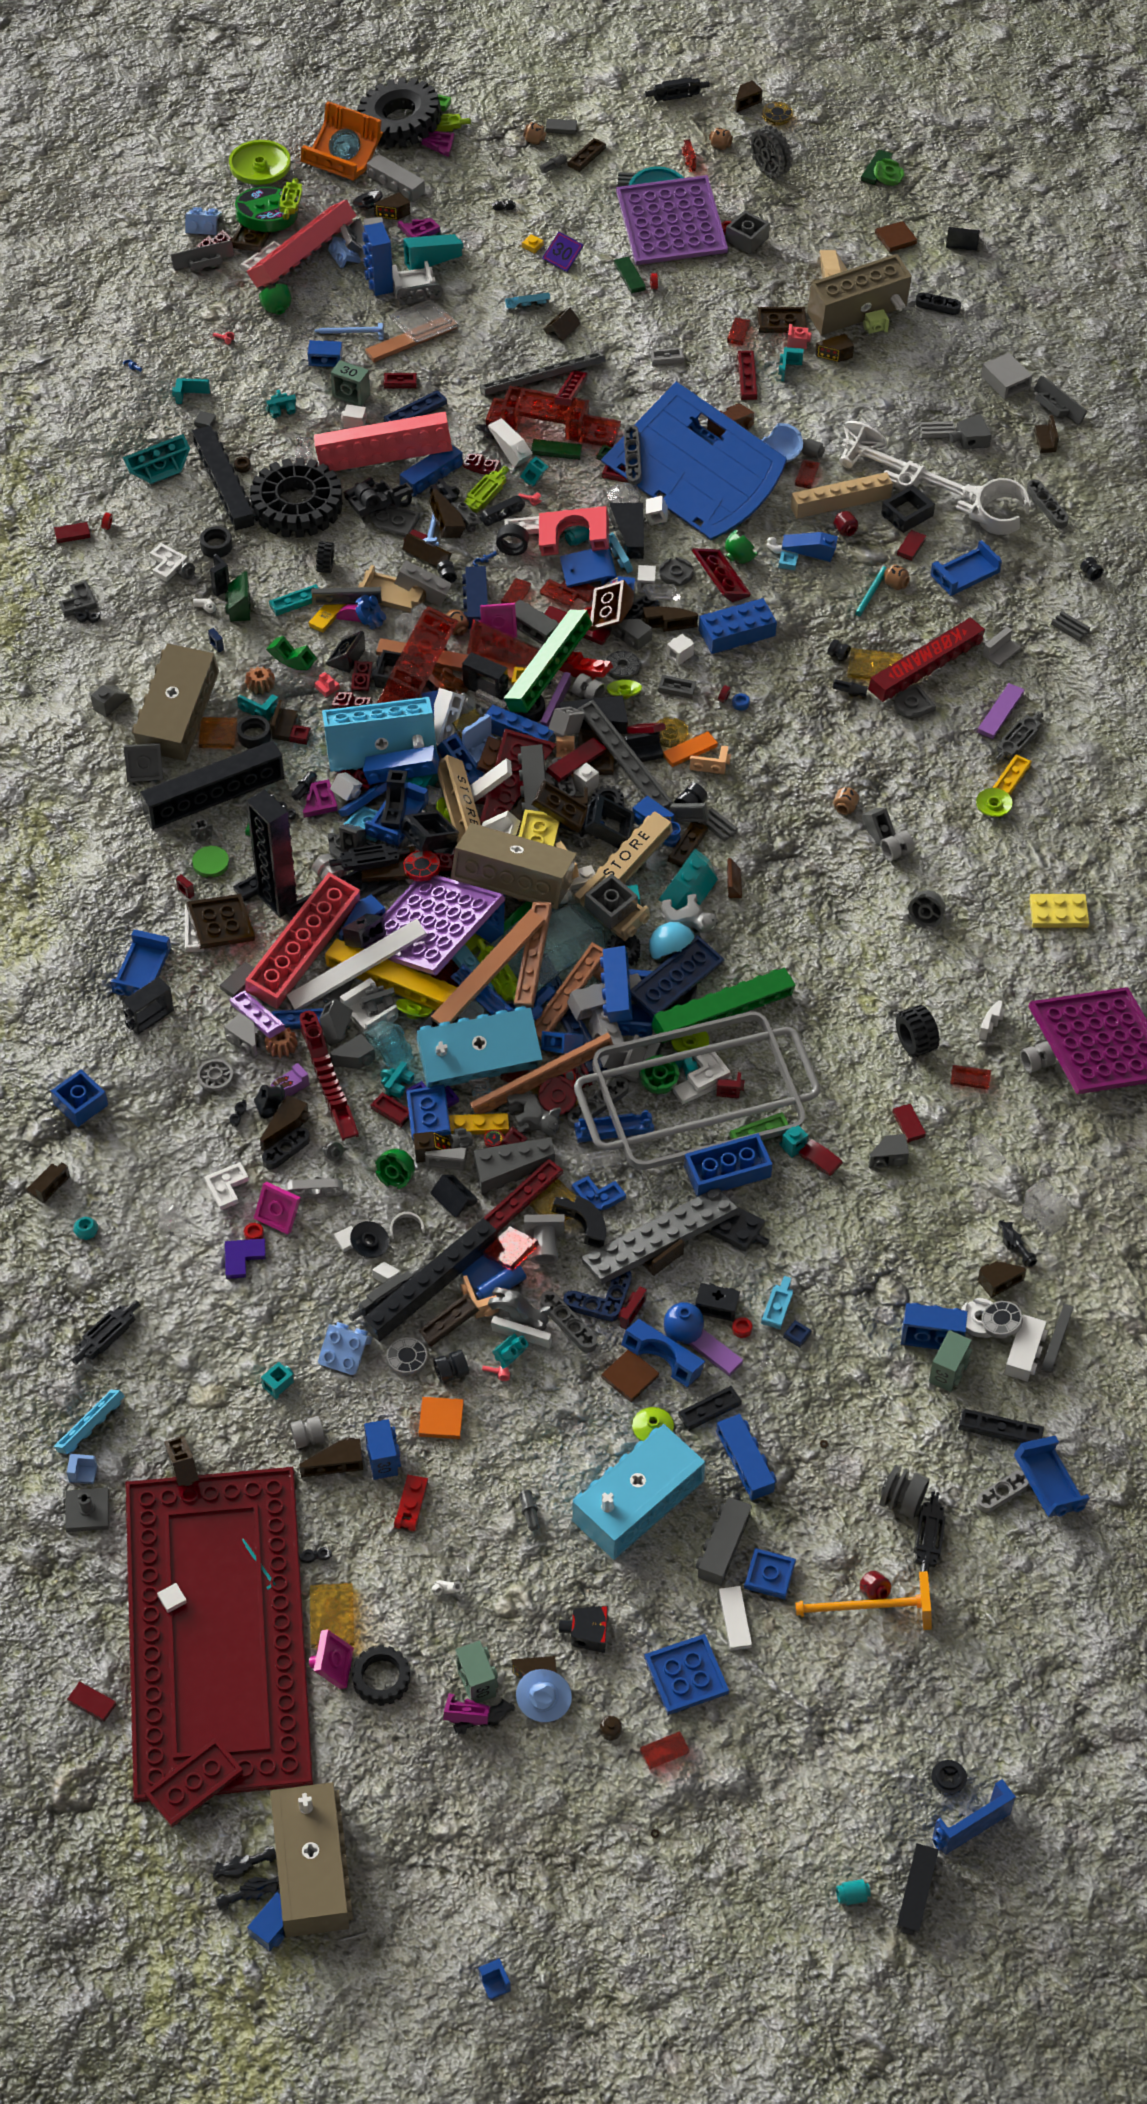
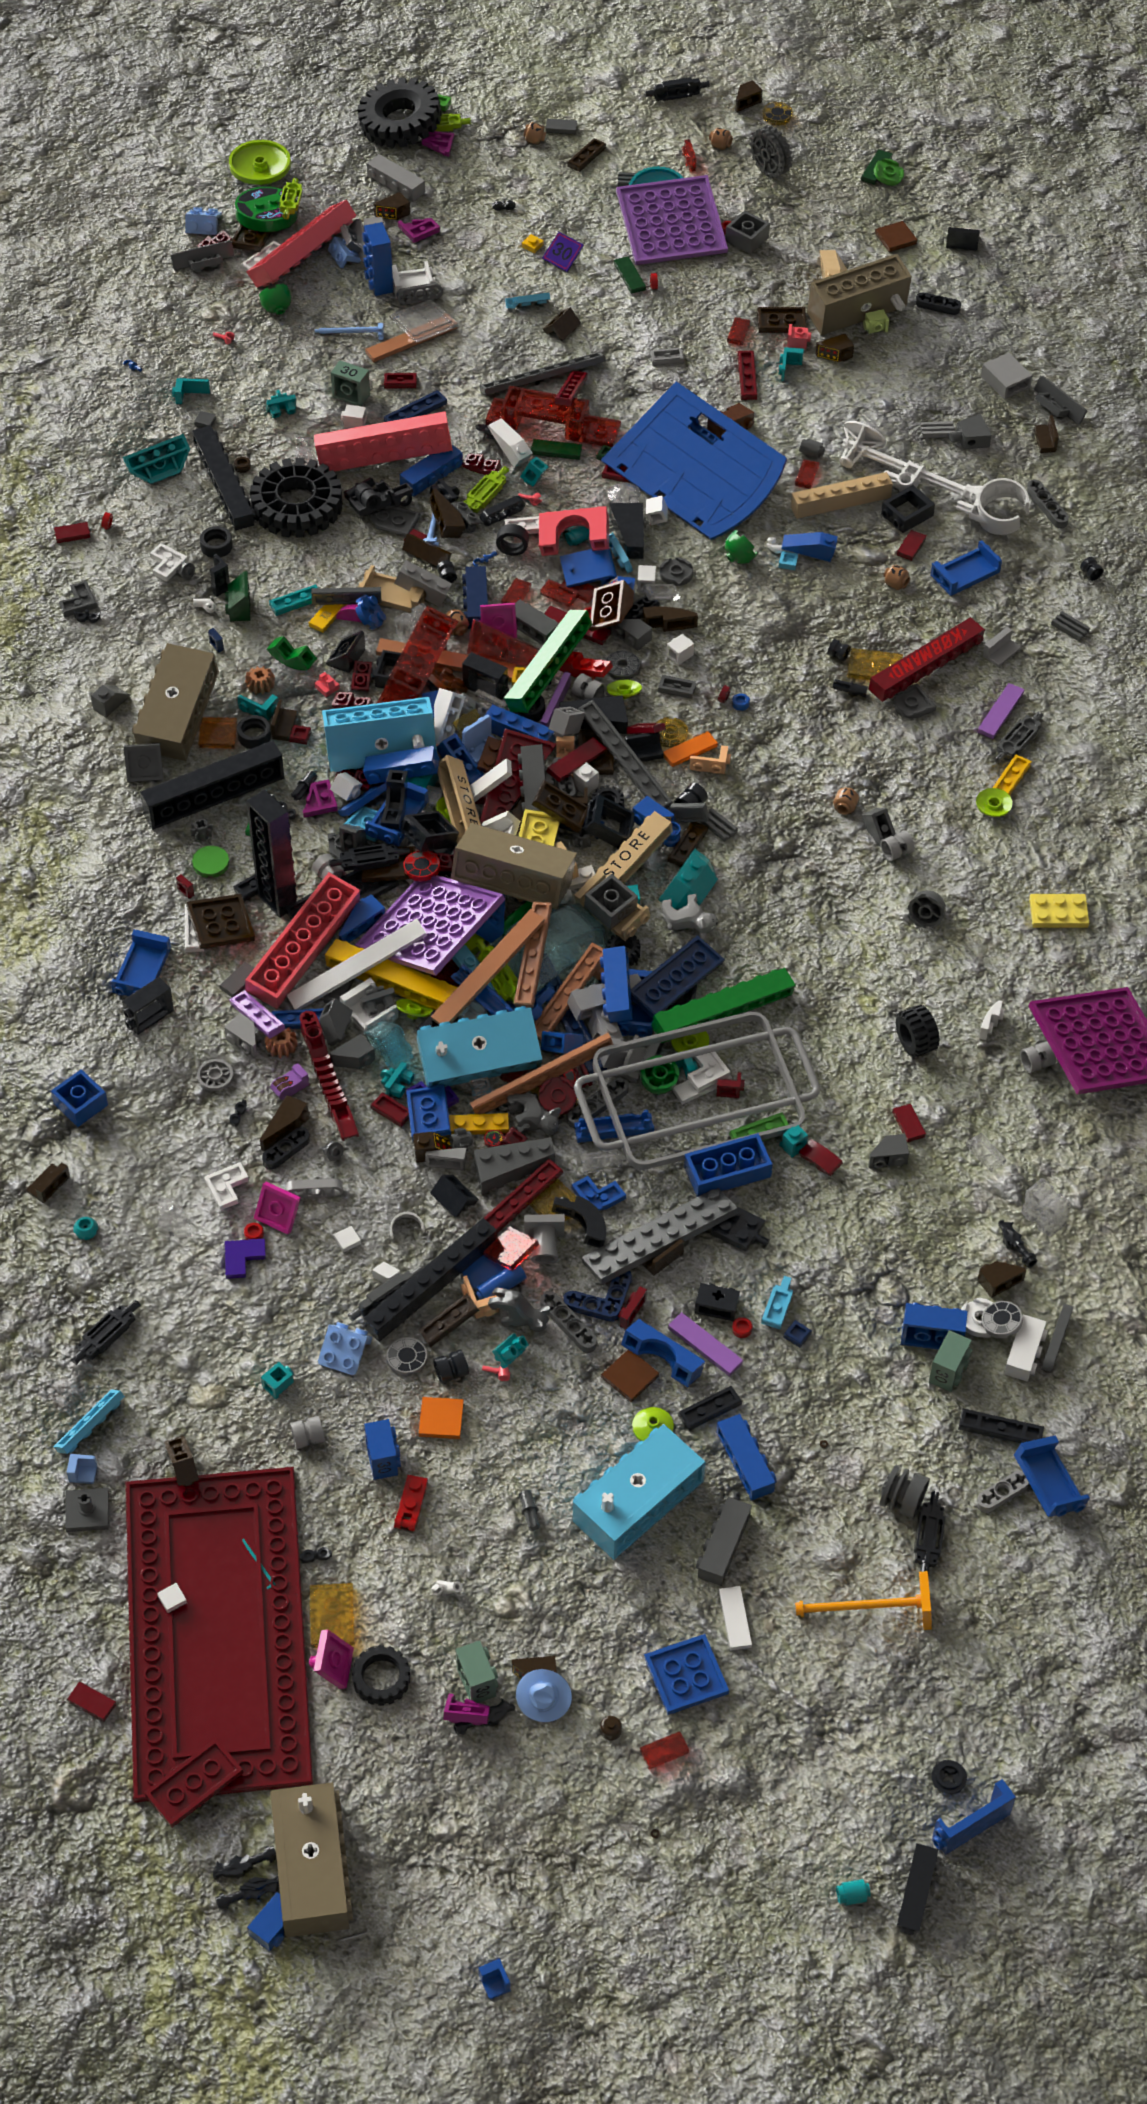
black piece [254,1084,285,1119] -> none
dark brown slope [299,1438,363,1478] -> none
orange panel [300,101,383,181] -> none
blue brick [307,340,343,367] -> none
black tyre [316,541,334,573] -> none
black brick [342,913,386,949] -> none
black dish [350,1221,389,1258] -> none
black dish [353,191,383,209] -> none
green cylinder [375,1148,415,1189] -> none
teal slope [403,234,464,270] -> none
white tile [491,1316,552,1349] -> none
dark grey axle [540,154,567,173] -> none
black torso [559,1606,608,1653] -> none
dark grey beam [624,425,642,485] -> none
medium azure cylinder [649,922,694,959] -> none
blue cylinder [664,1302,704,1344] -> none
dark red slope [692,548,751,603] -> none
blue brick [699,598,777,654] -> none
reddish brown slope [727,858,742,898] -> none
blue plate [744,1548,796,1599] -> none
light blue cylinder [762,423,803,463] -> none
dark red head [833,511,859,536] -> none
teal bar [855,566,887,616] -> none
dark red head [859,1571,892,1600] -> none
clear red tile [950,1065,991,1089] -> none

